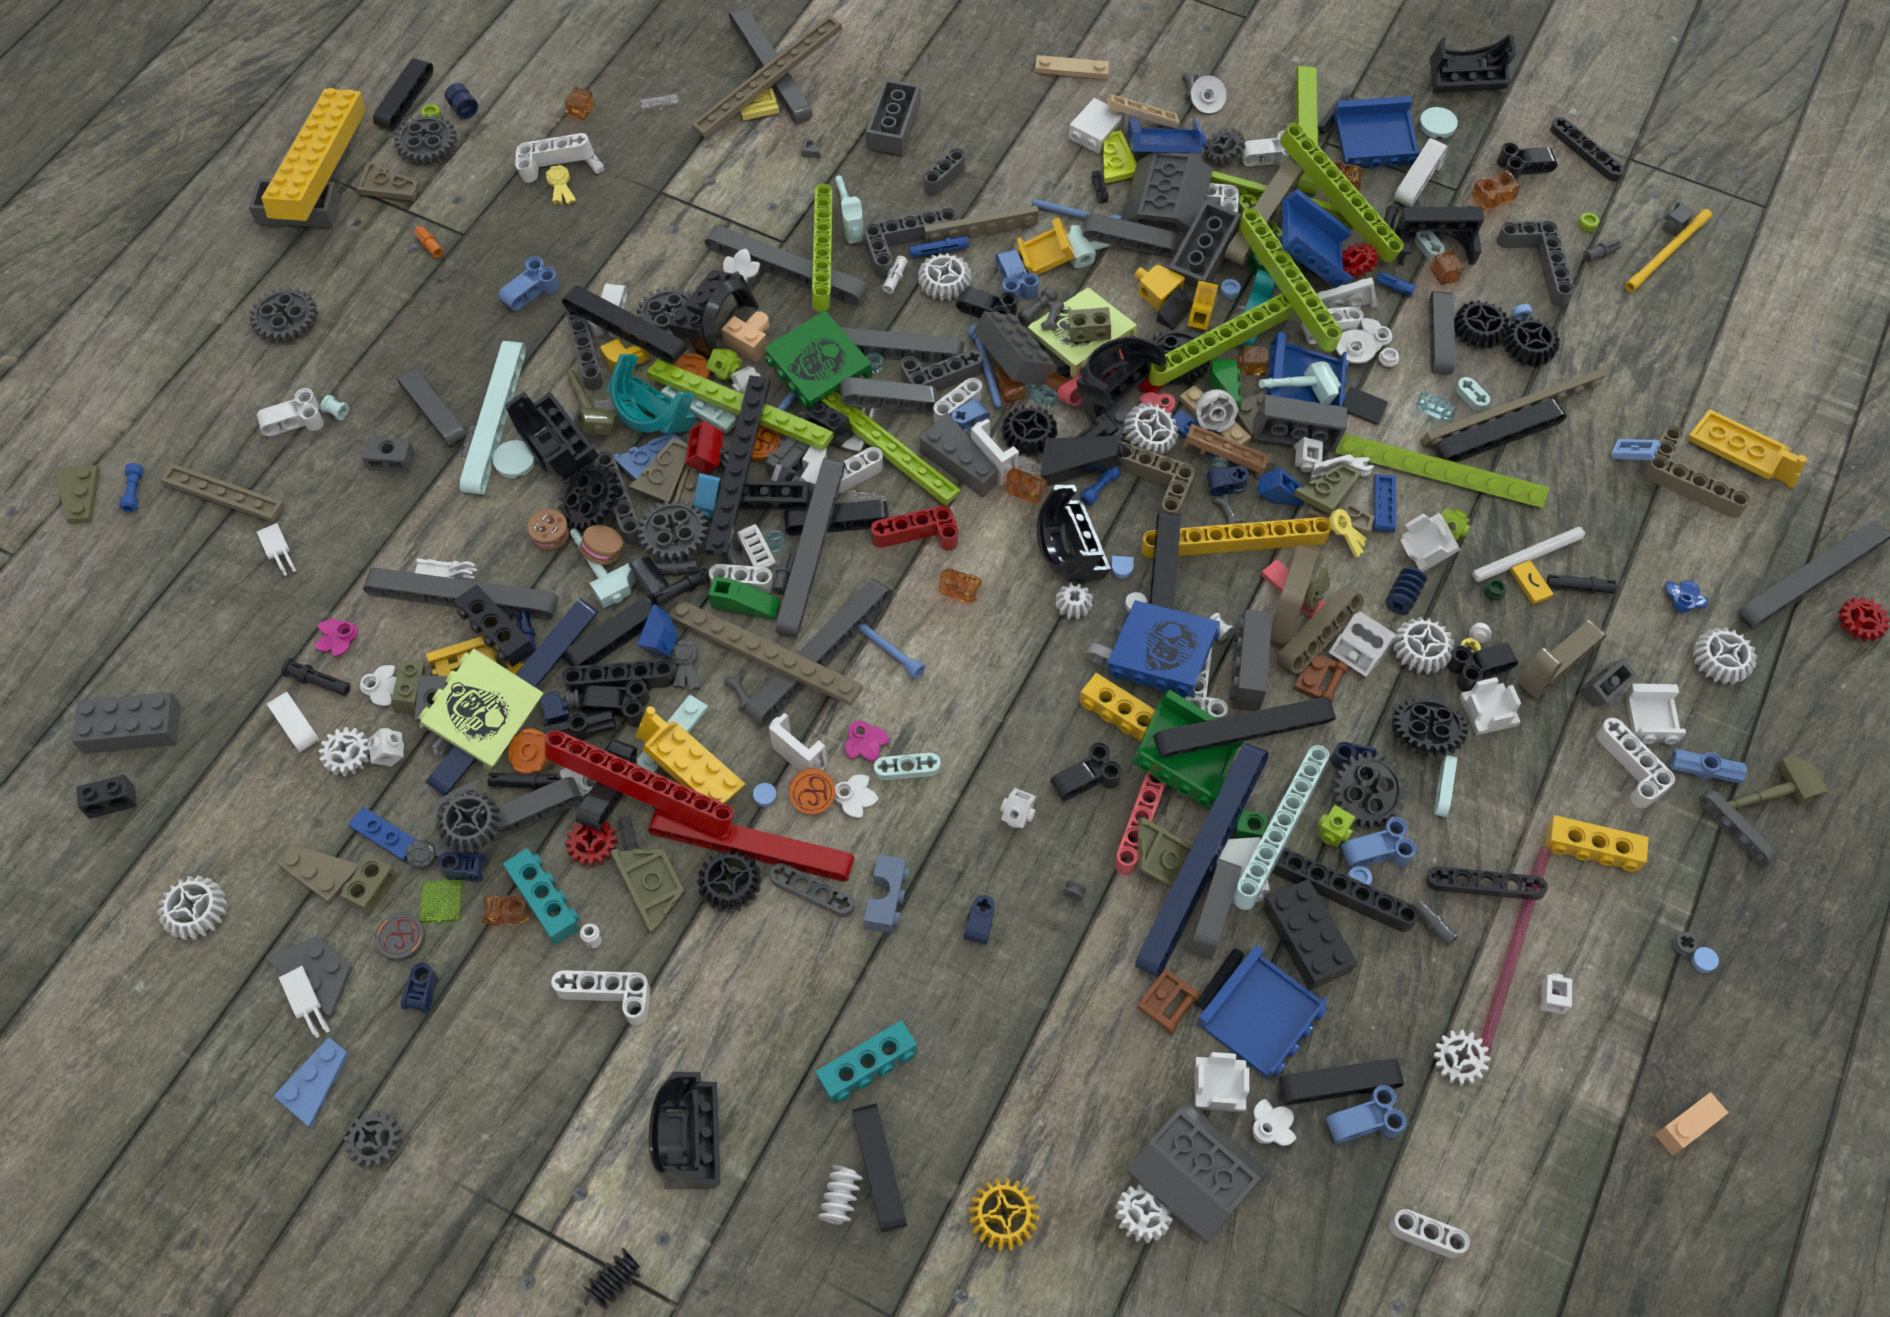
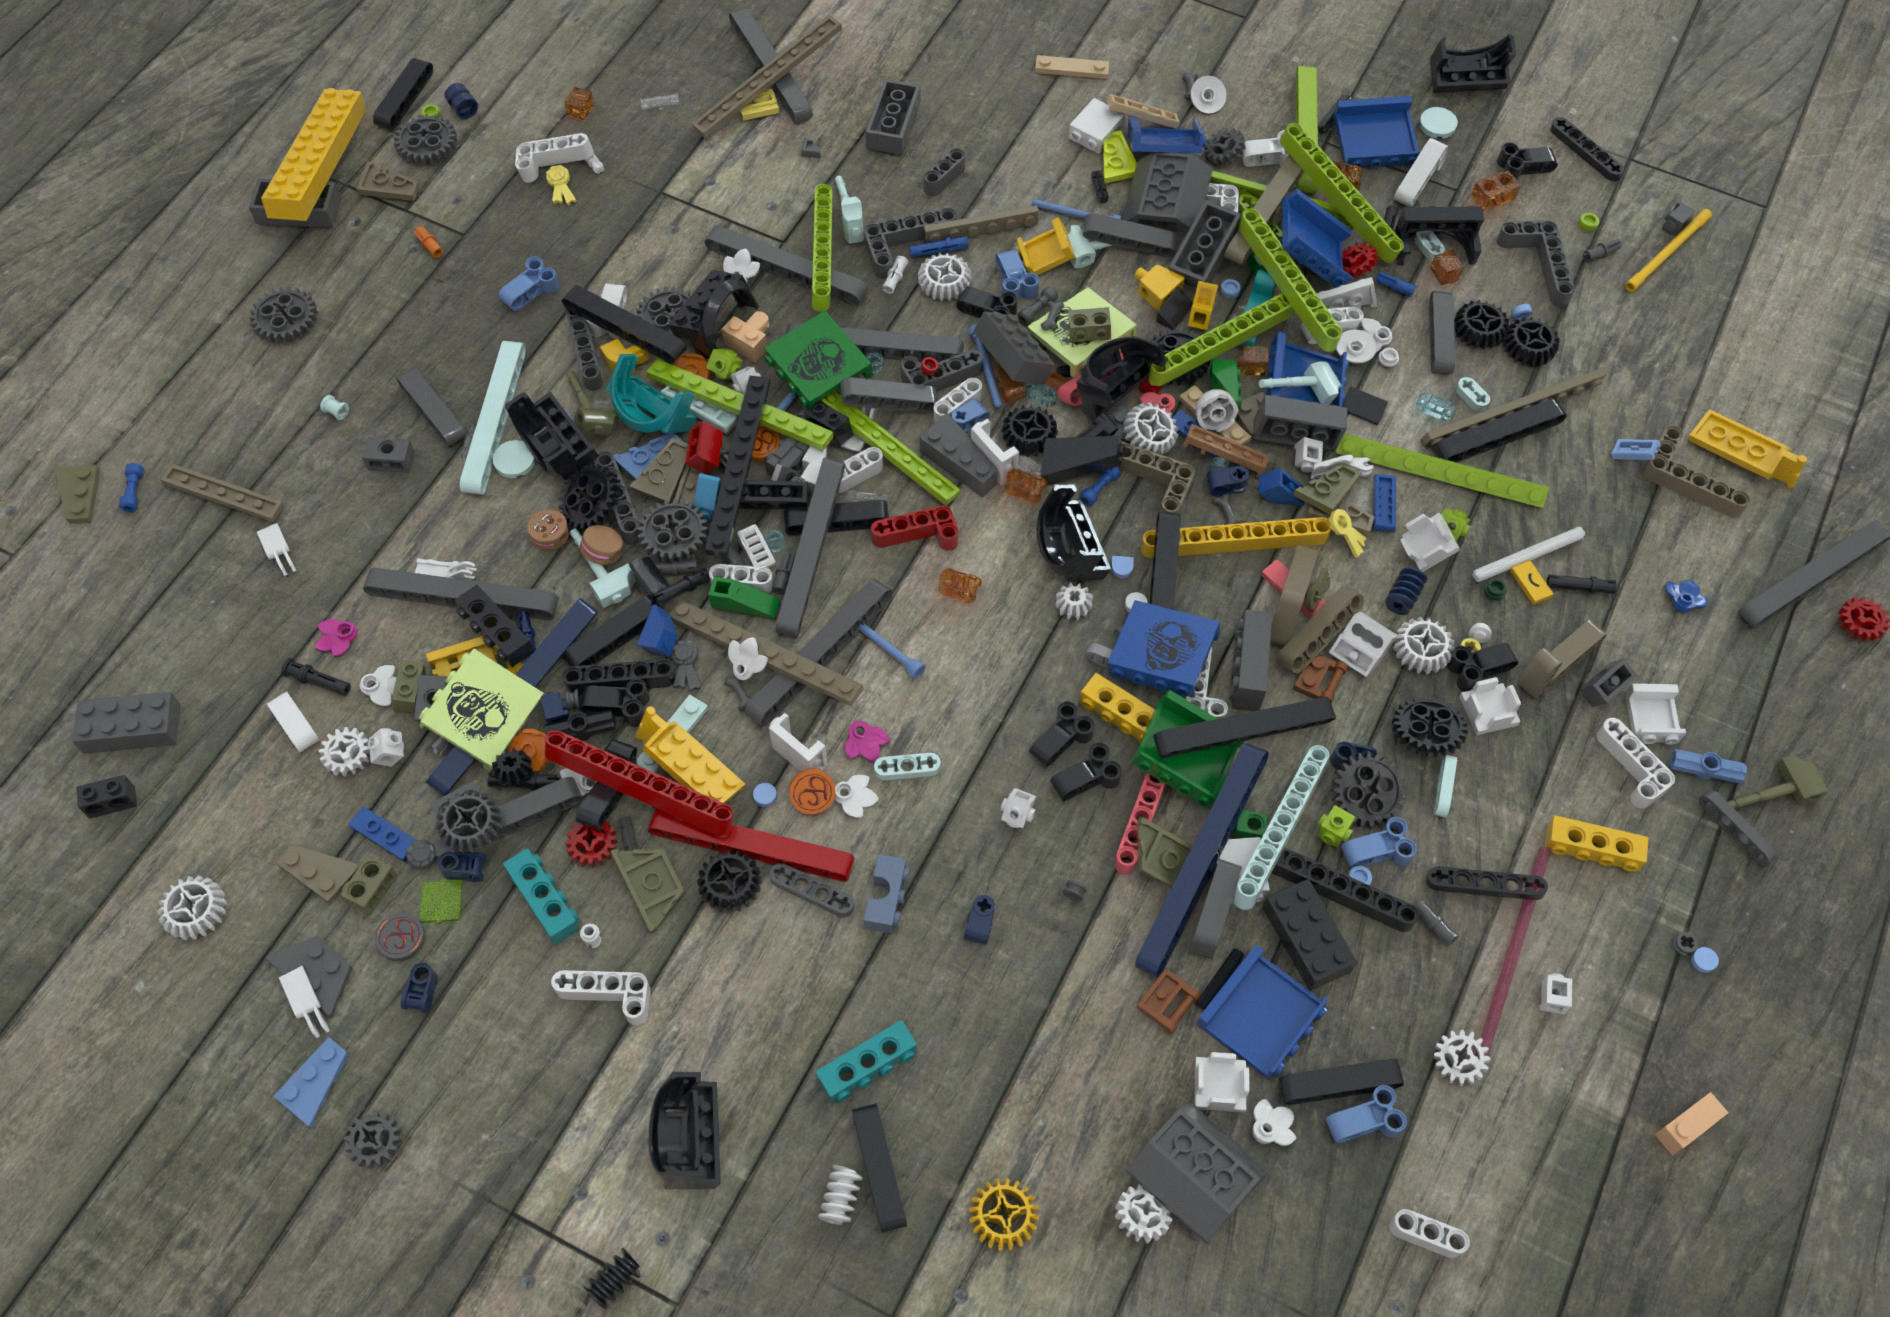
white piece [257,388,324,436] -> none
clear orange piece [481,895,531,925] -> none
white bush [1209,613,1234,642] -> none
white gear [1692,627,1757,685] -> none
none -> black gear [492,747,533,789]
none -> white plate [728,637,768,680]
none -> red hinge [921,357,938,376]
none -> black piece [1029,701,1095,767]

